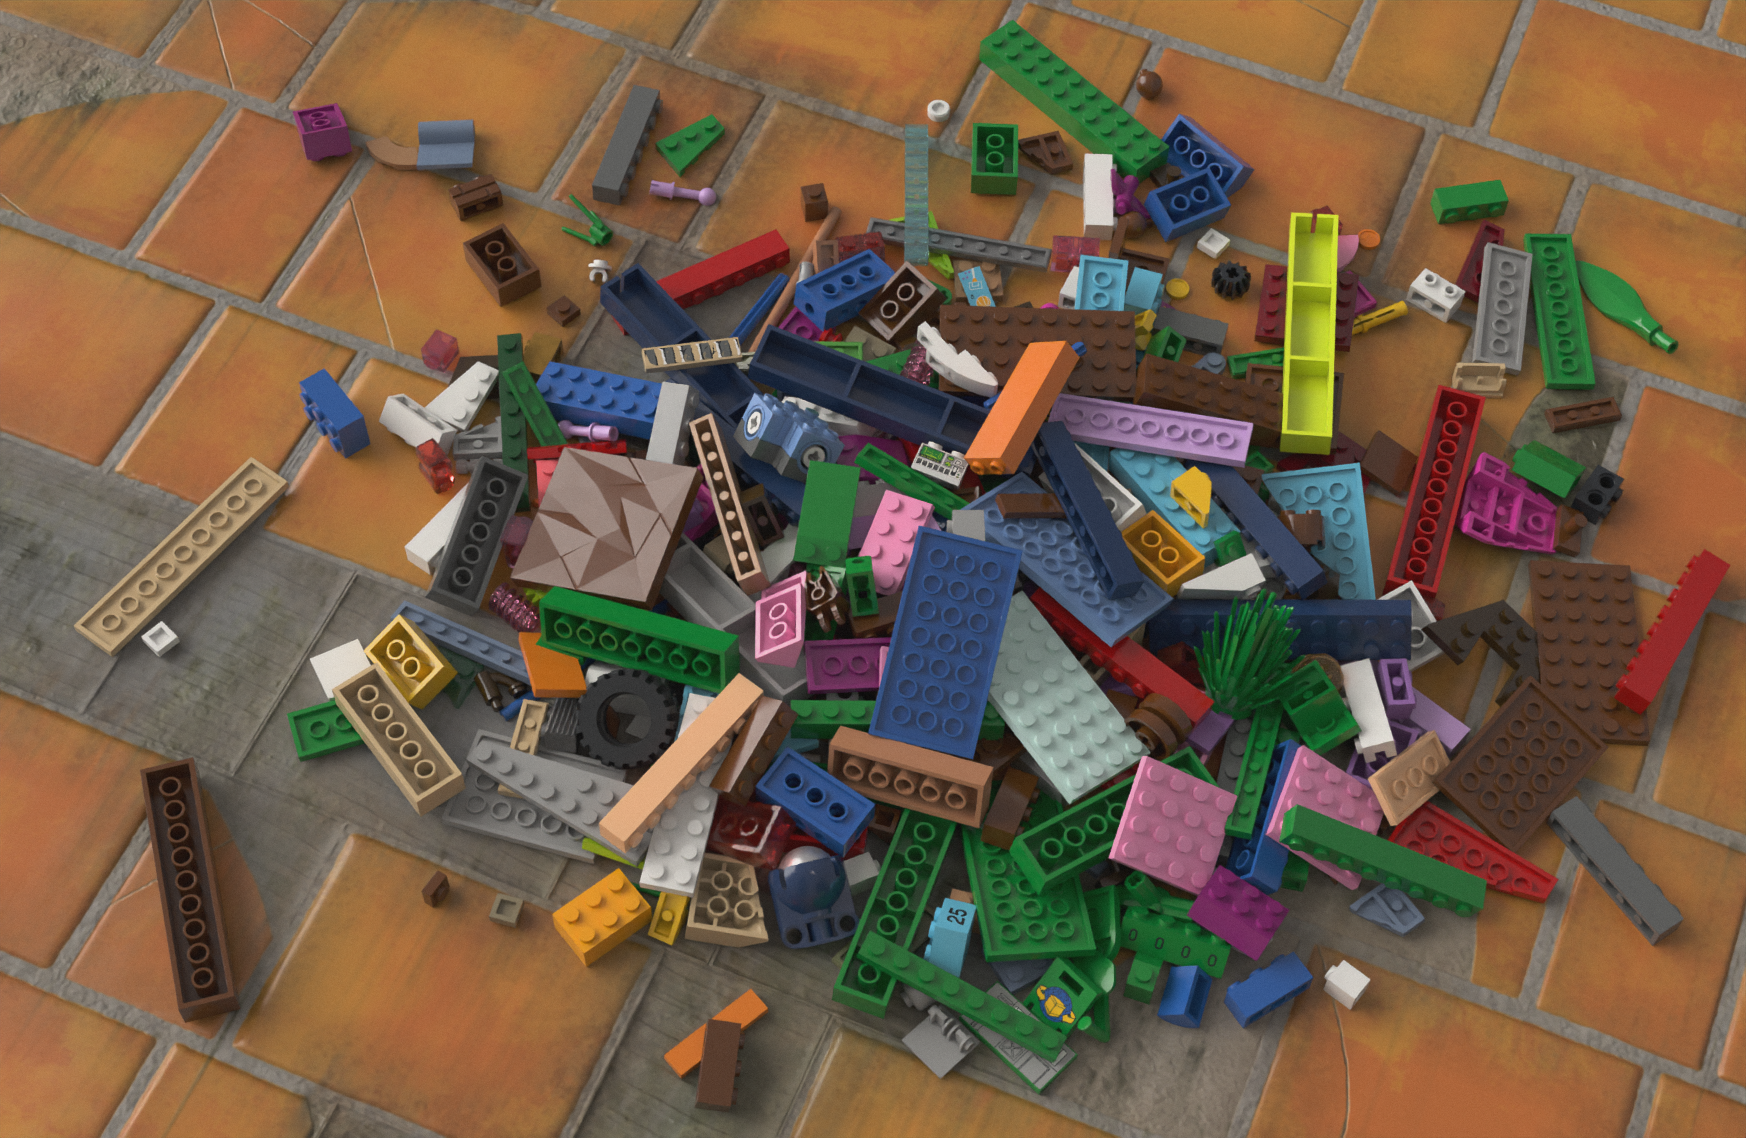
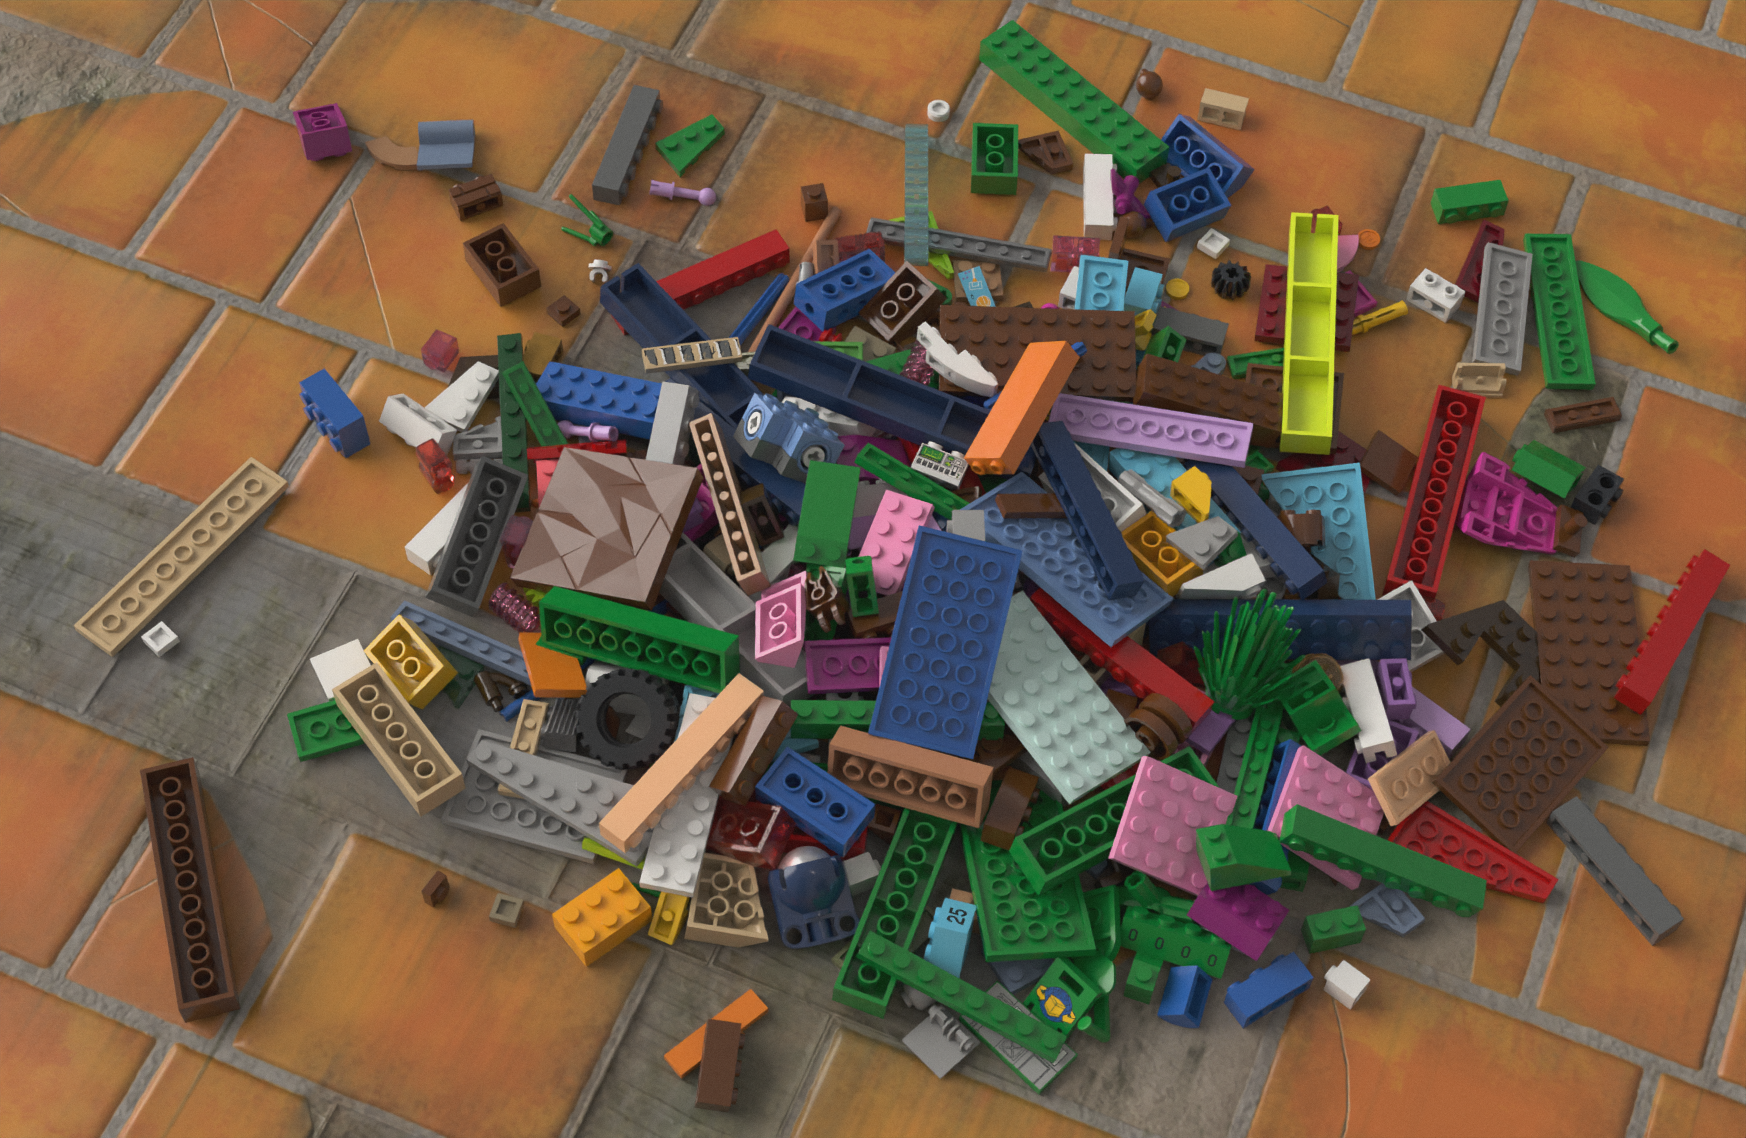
none -> light grey axle [1118,469,1187,528]
none -> light grey wing [1166,516,1238,570]
none -> green slope [1196,824,1291,891]
none -> tan hinge [1197,88,1249,130]
none -> green brick [1301,905,1366,954]

